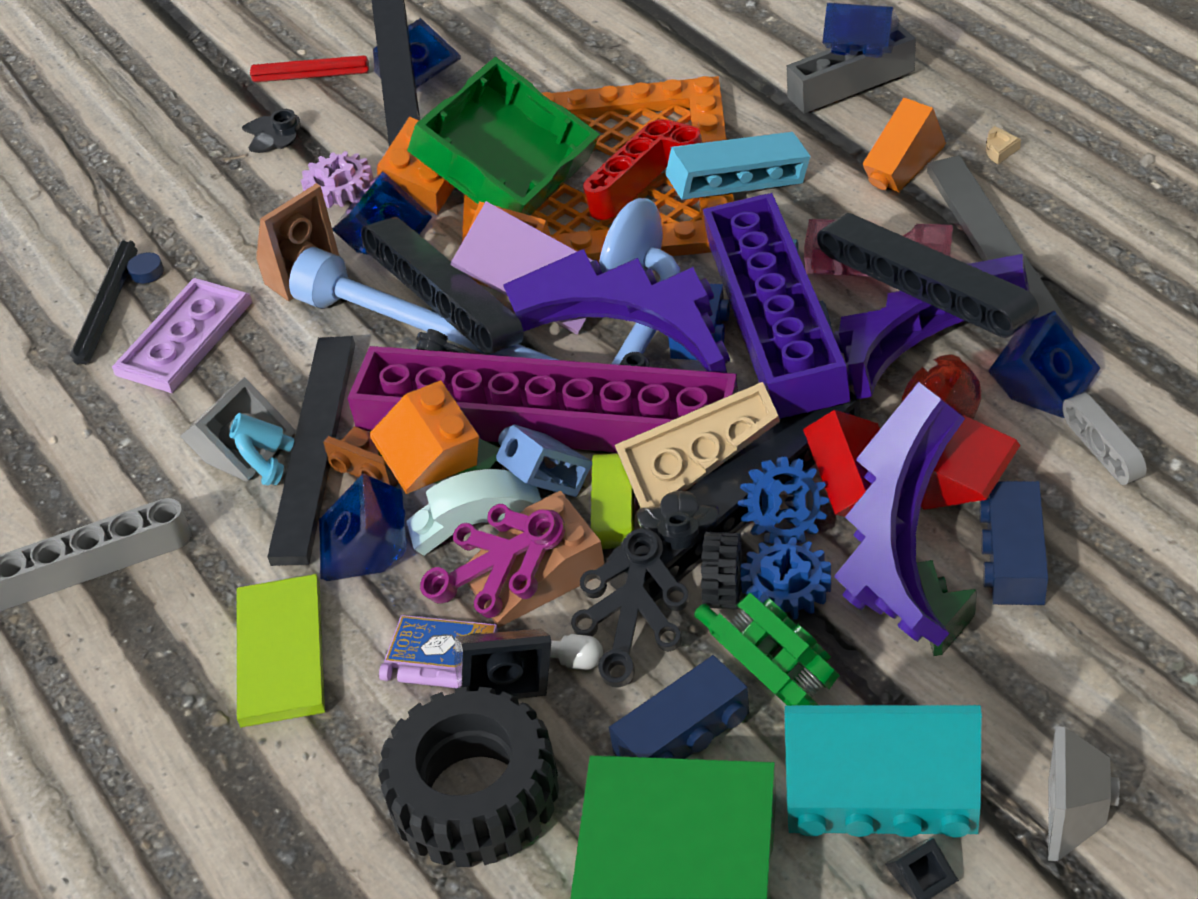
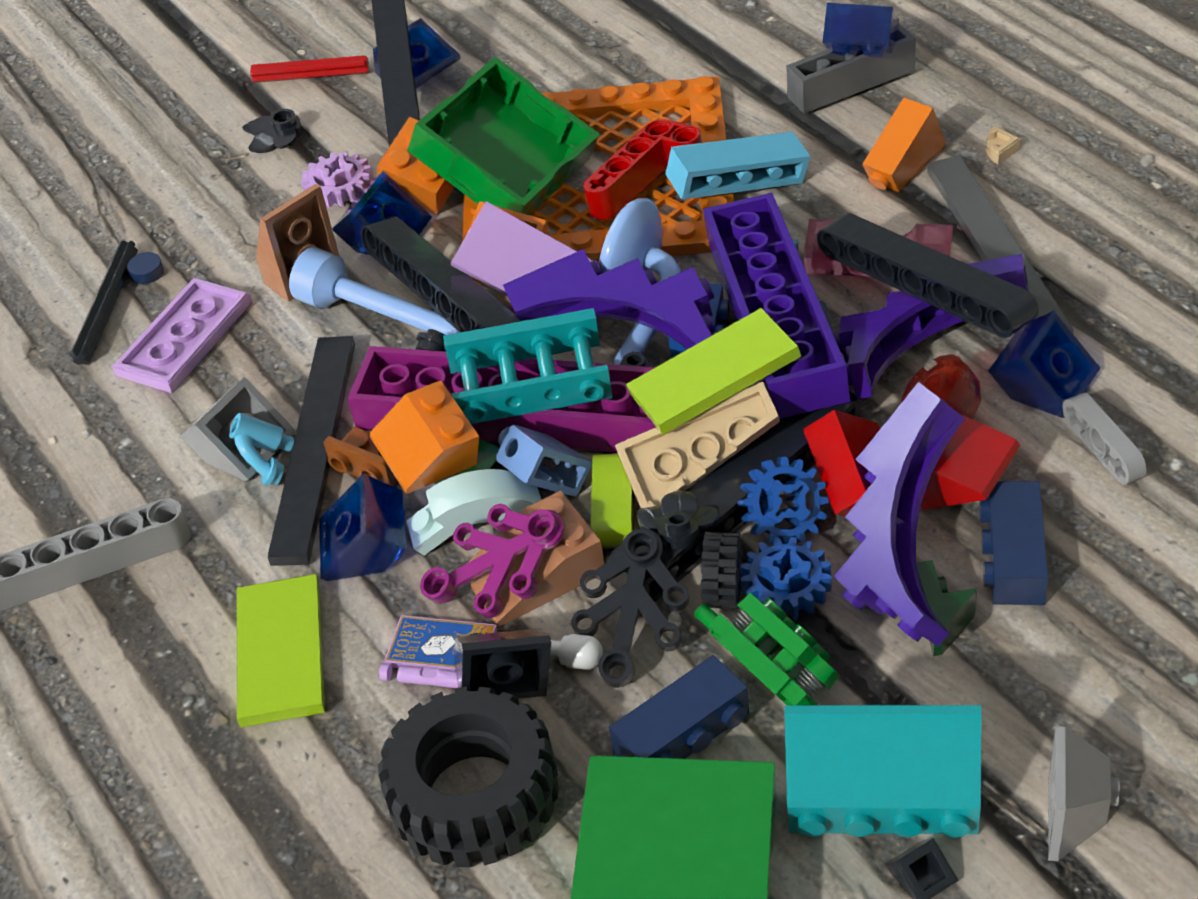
none -> teal fence [443,308,612,424]
none -> lime tile [626,308,801,435]

